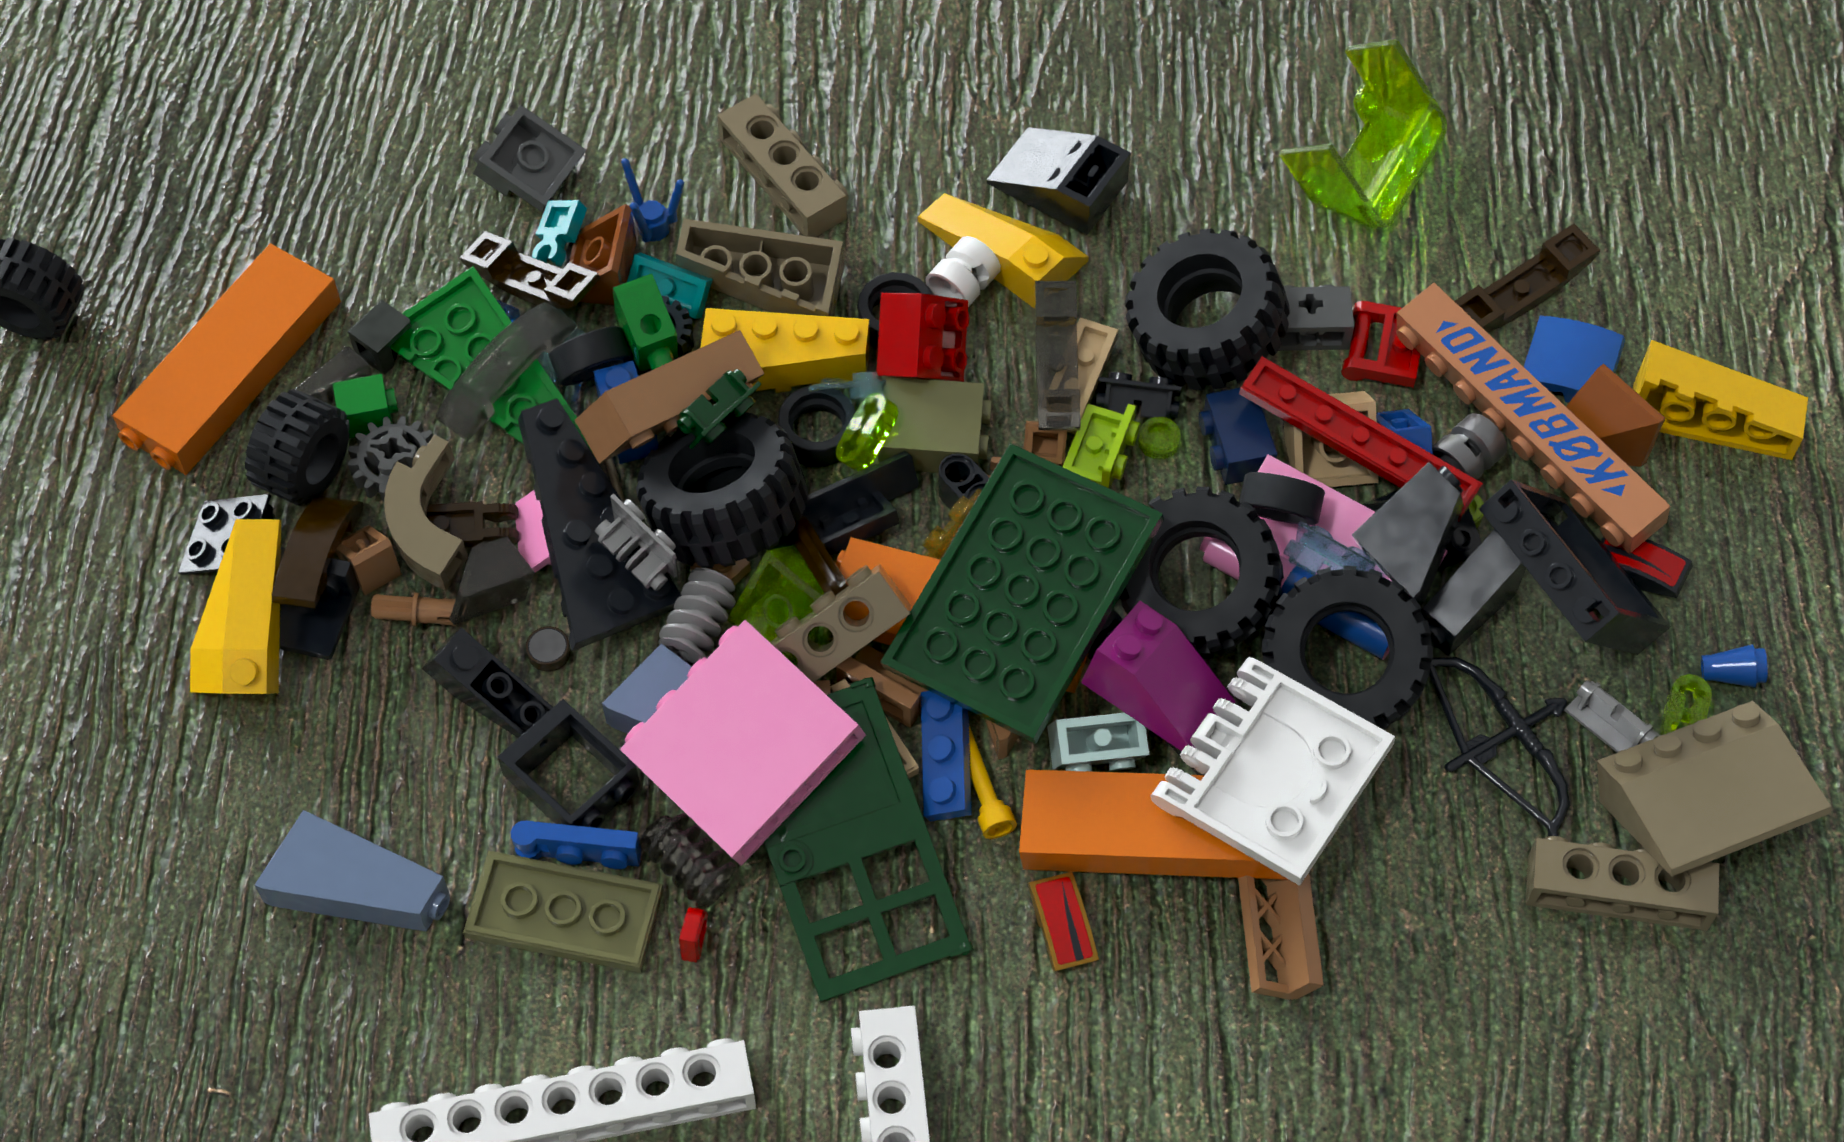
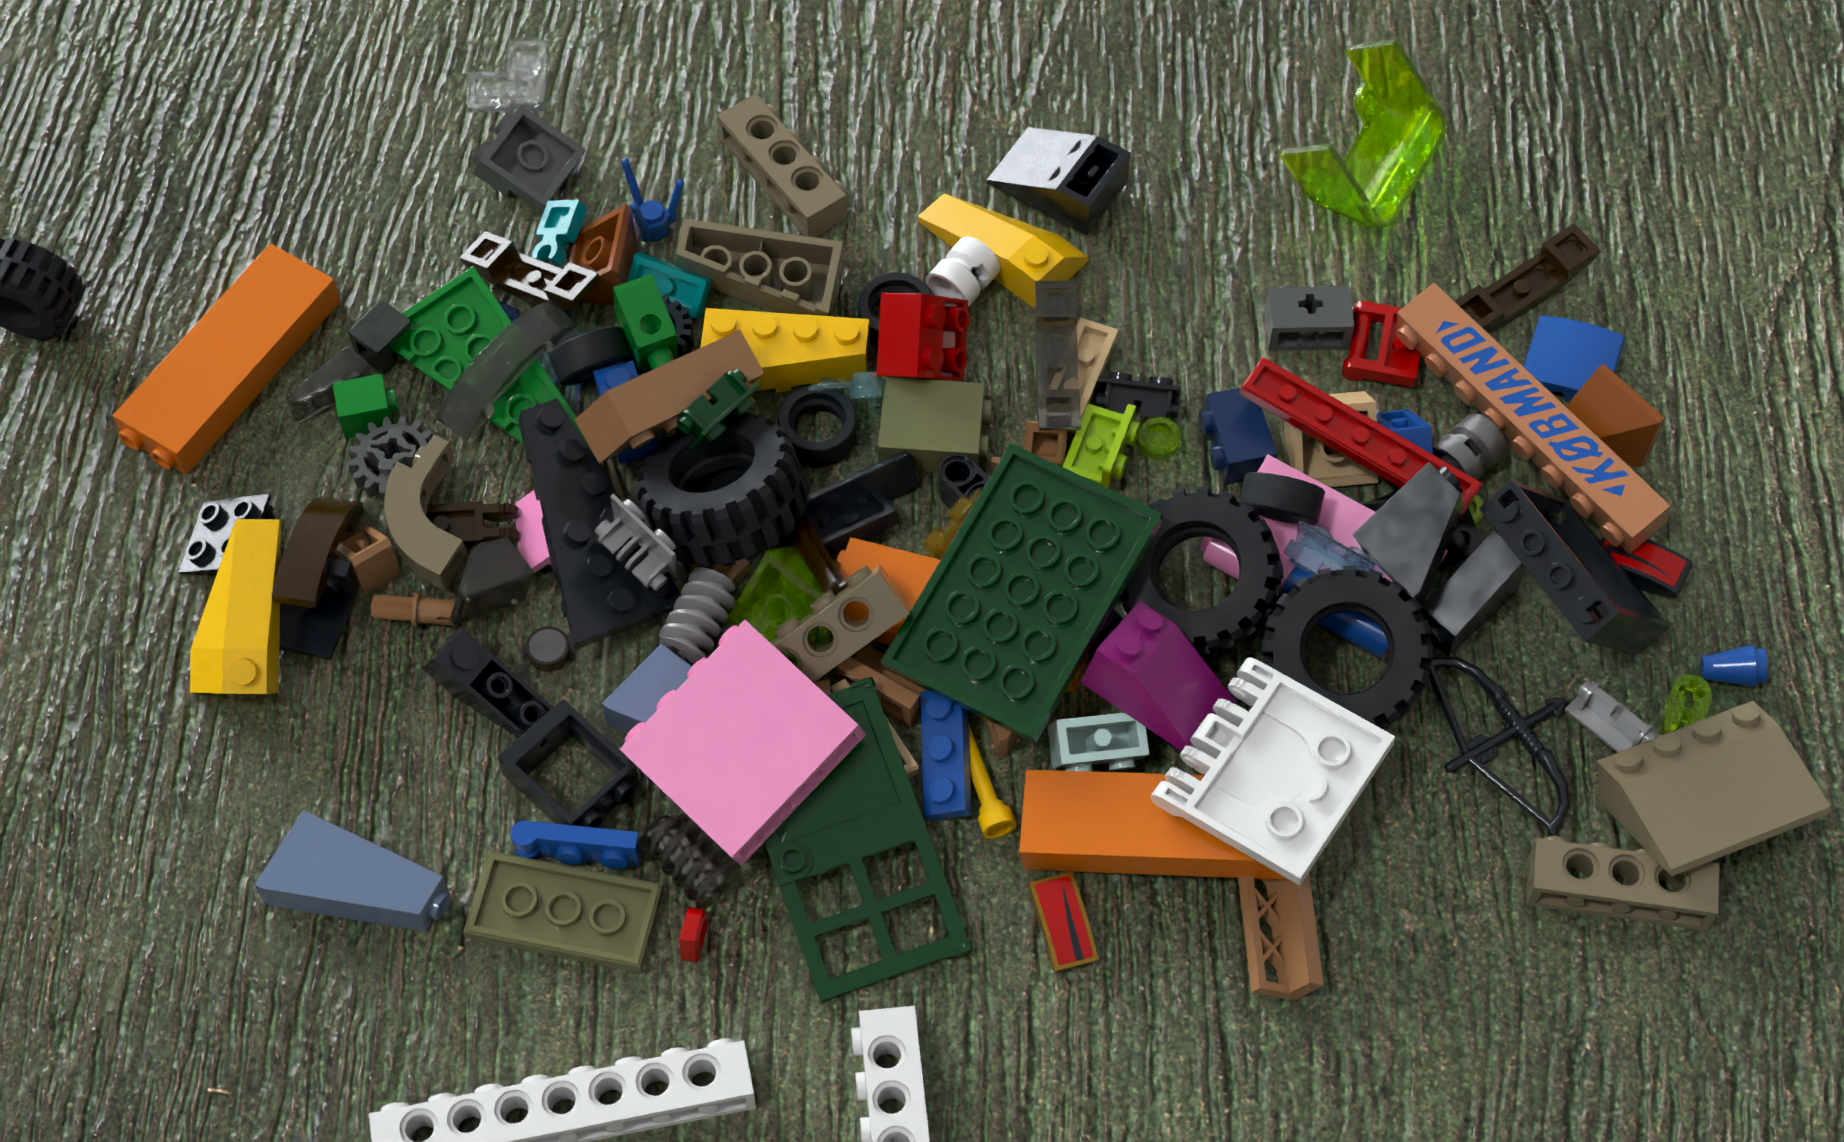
black tyre [245,389,350,506] -> none
clear neon green beam [836,392,899,472] -> none
black tyre [1125,229,1290,390] -> none
yellow wedge [1633,340,1808,460] -> none
none -> clear plate [466,40,549,112]

